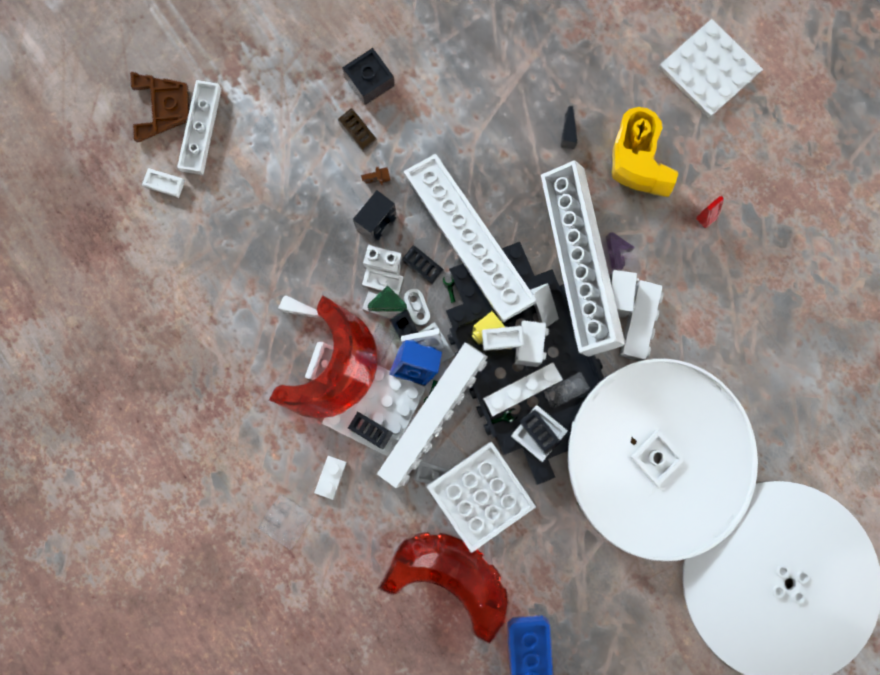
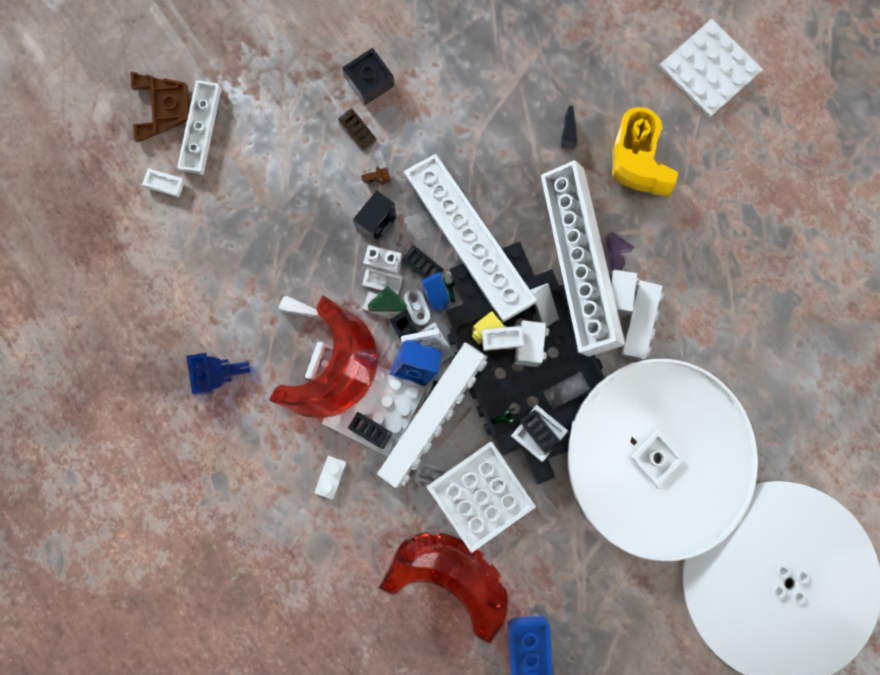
white brick [483,363,562,417] -> none
red slope [696,196,724,228] -> none
none -> clear blue brick [186,353,251,396]
none -> blue slope [422,272,450,312]

